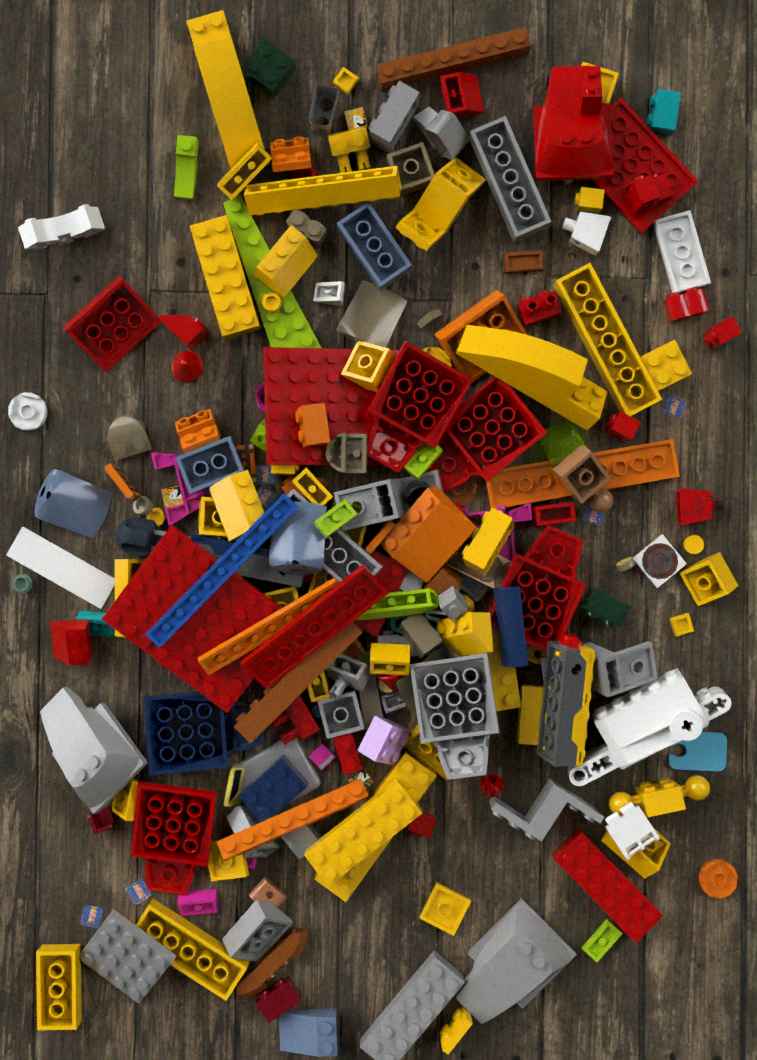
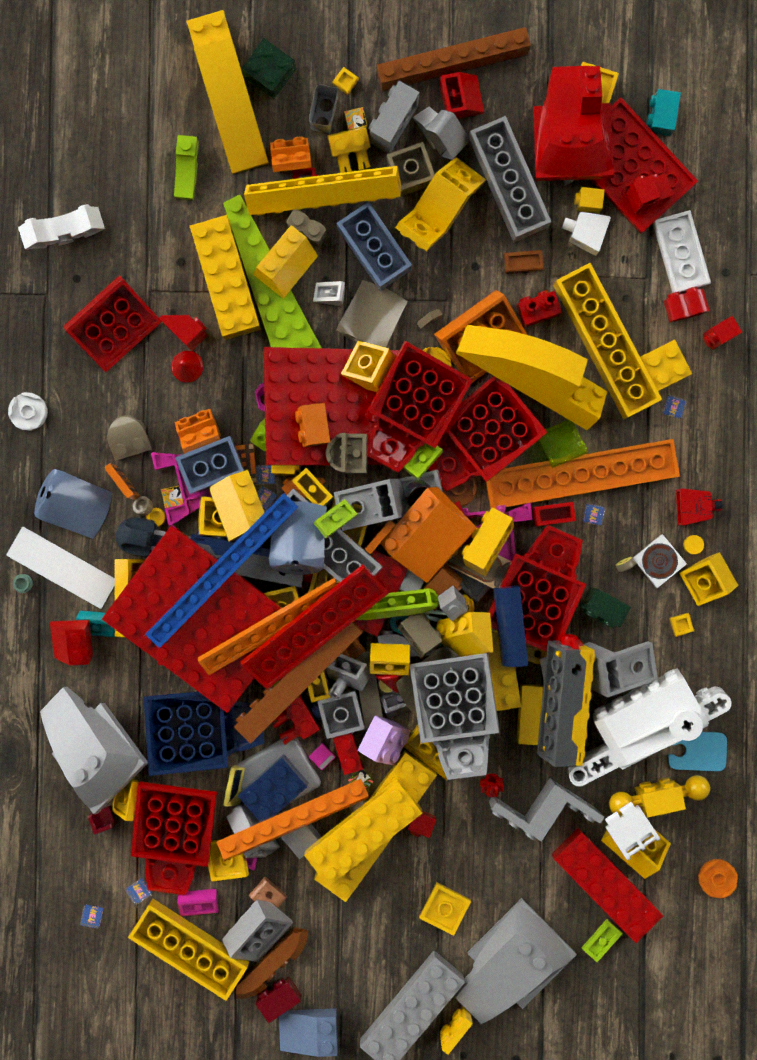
yellow brick [36,944,82,1030] -> none
light grey plate [80,909,176,1003] -> none
yellow brick [217,142,272,200] -> none
yellow tile [262,292,282,313] -> none
medium nougat brick [552,445,613,513] -> none
red brick [604,411,641,443] -> none

